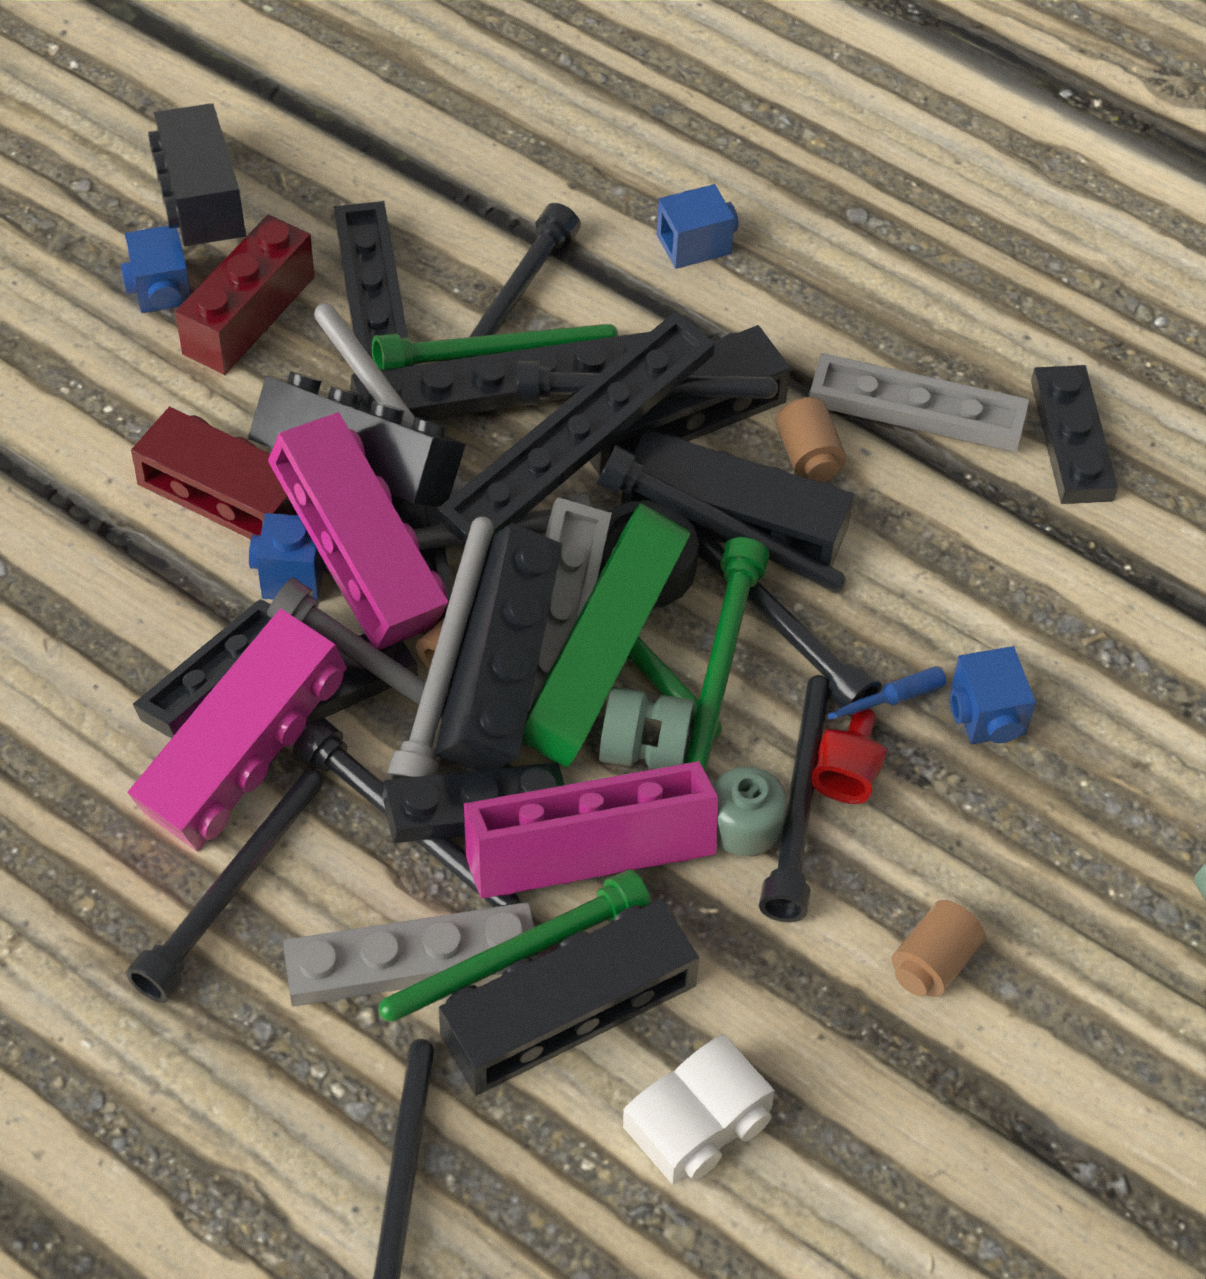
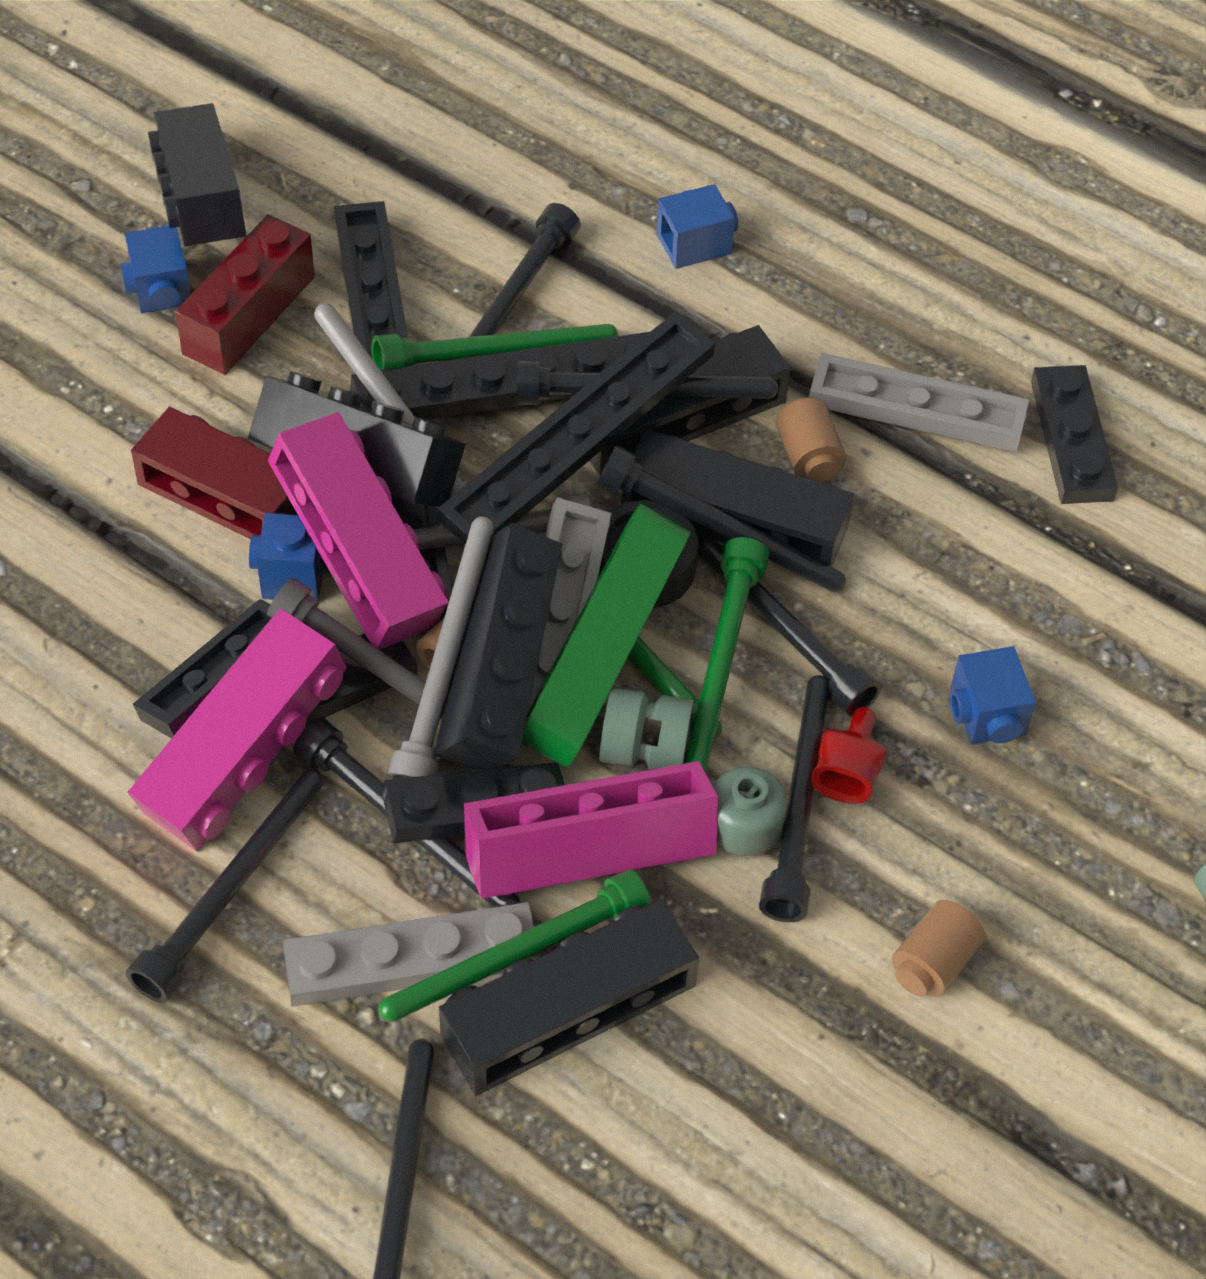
white brick [623,1034,775,1185] -> none
blue piece [828,666,946,719] -> none

